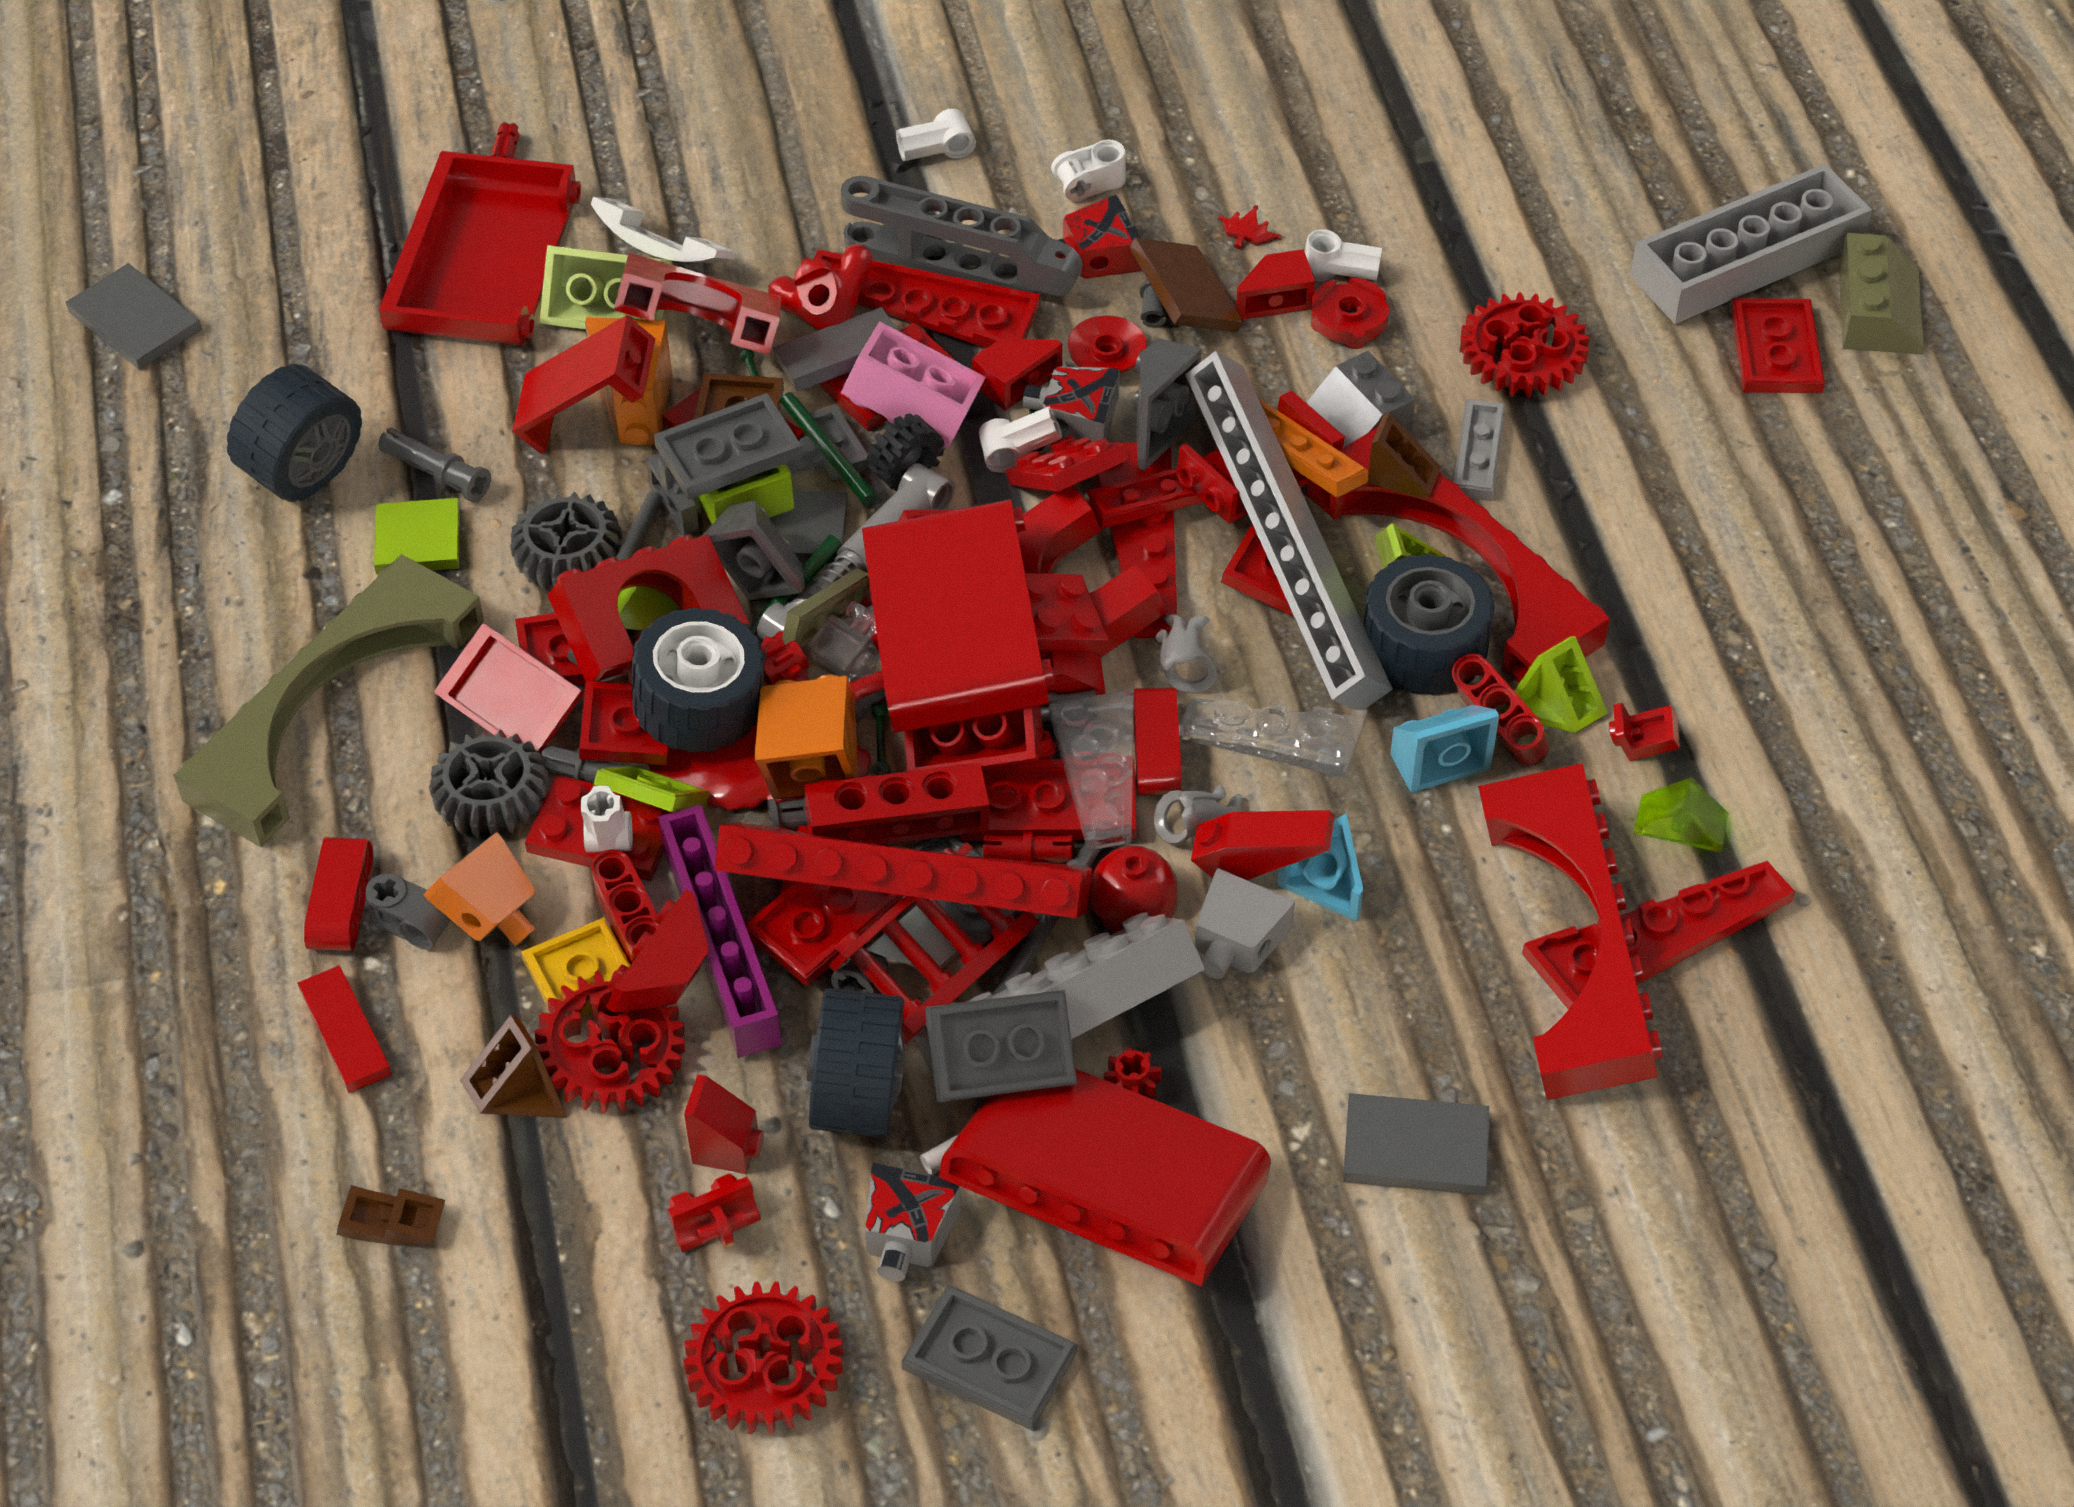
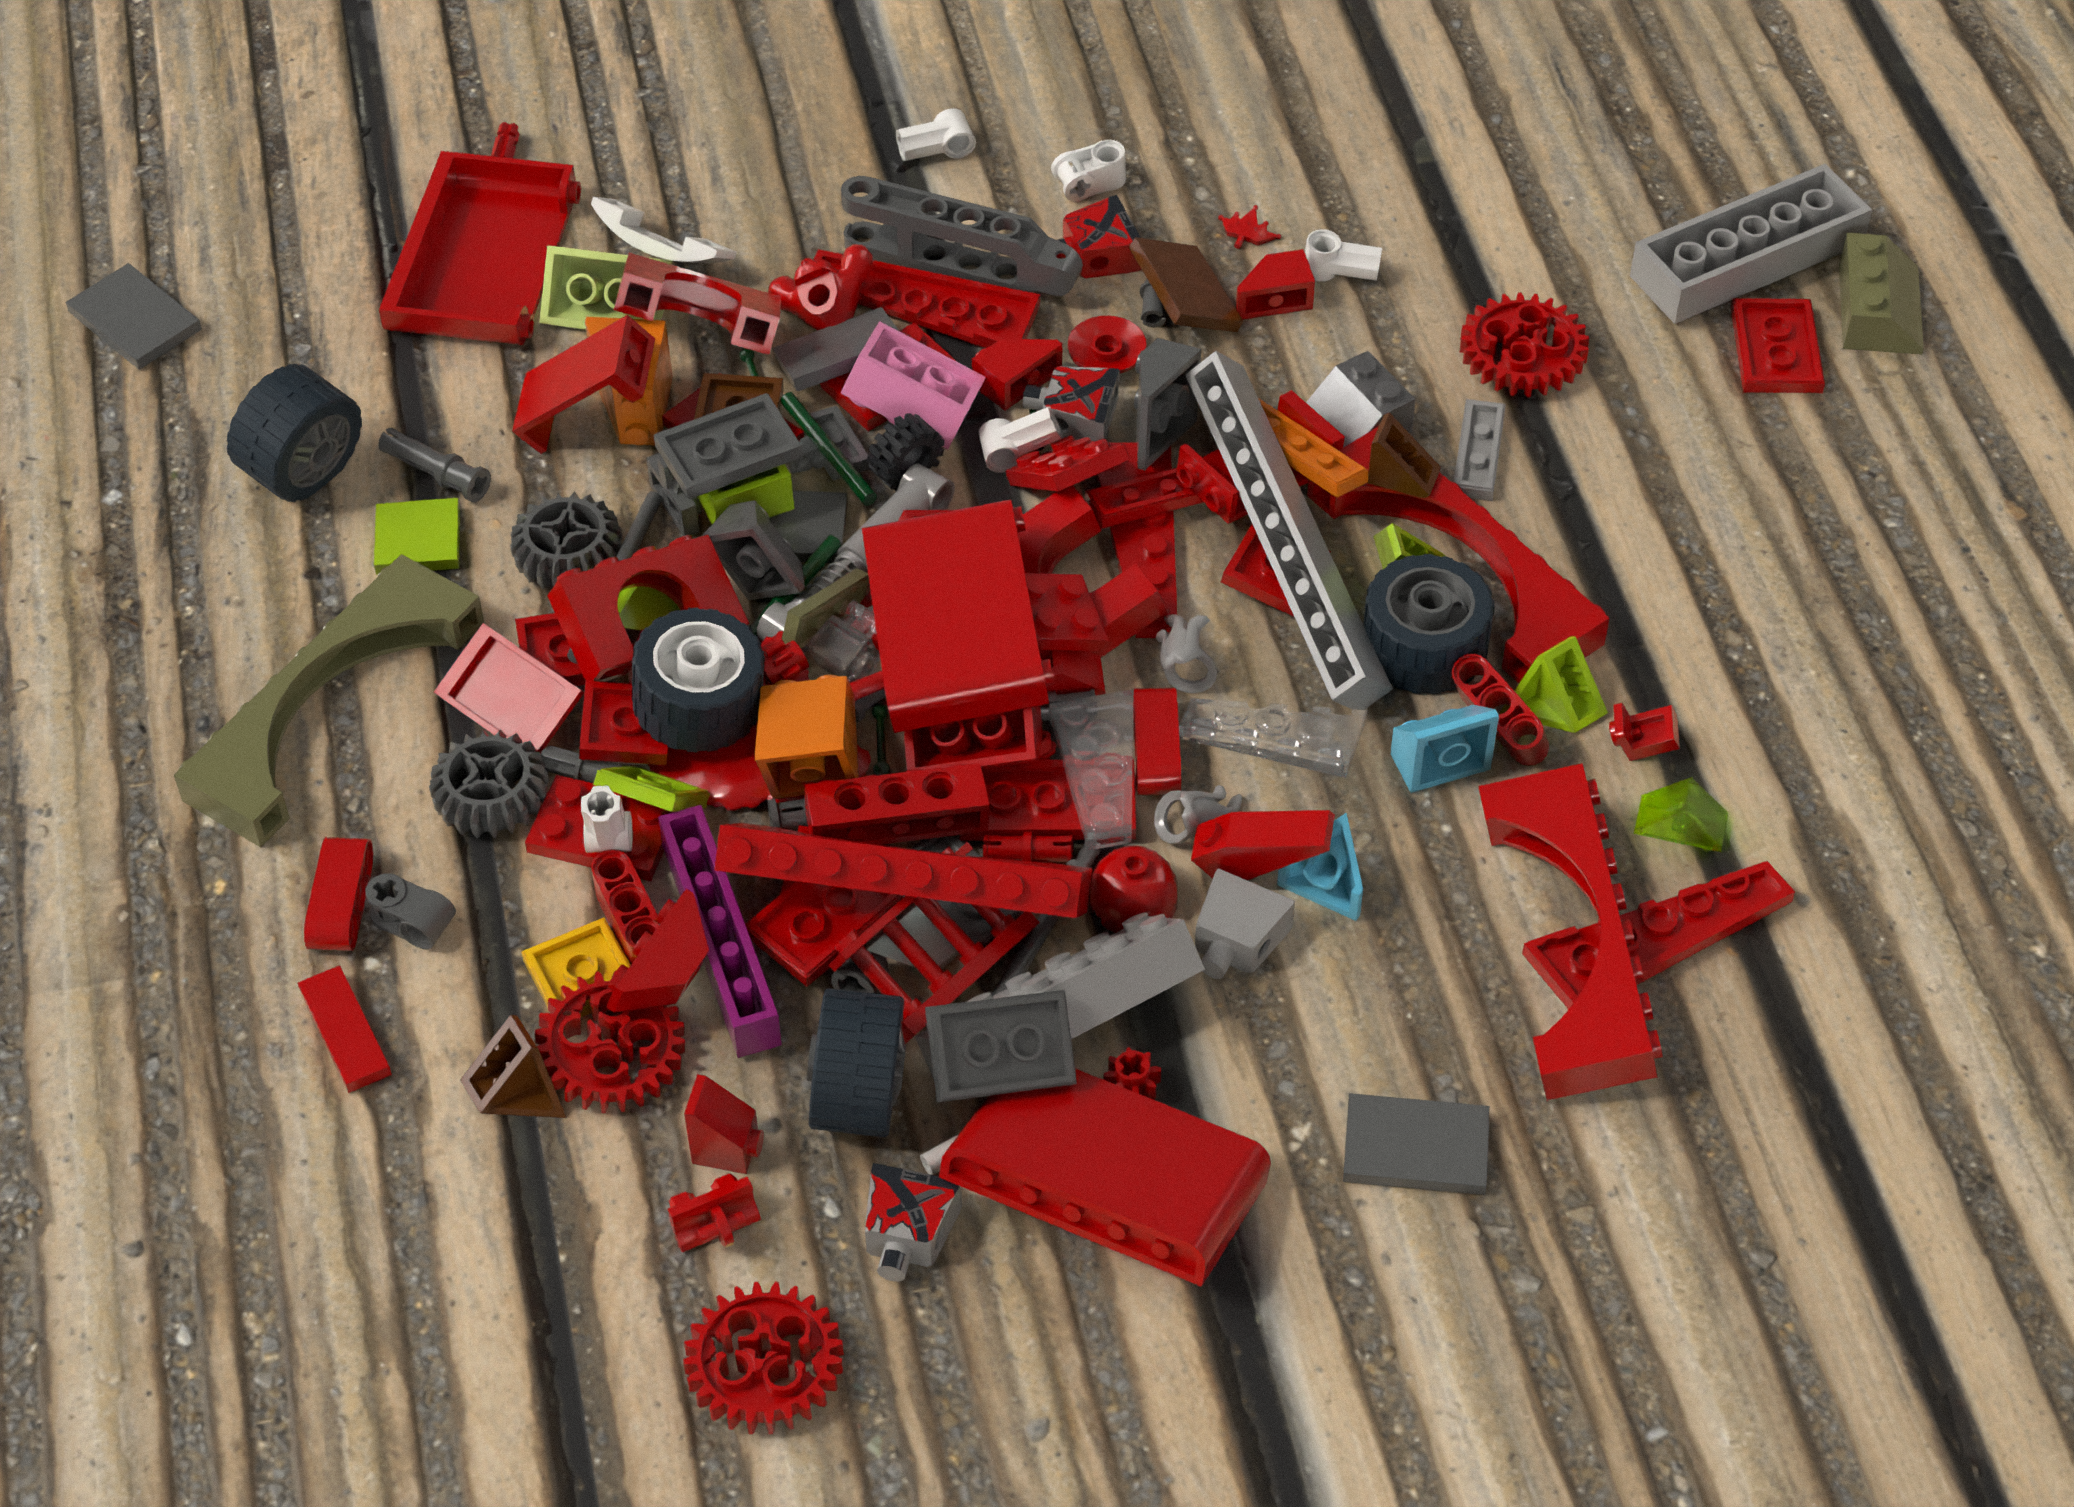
reddish brown slope [337,1185,445,1246] -> none
orange torso [423,832,536,946] -> none
dark grey tile [901,1284,1078,1431] -> none
red plate [1311,278,1389,349] -> none

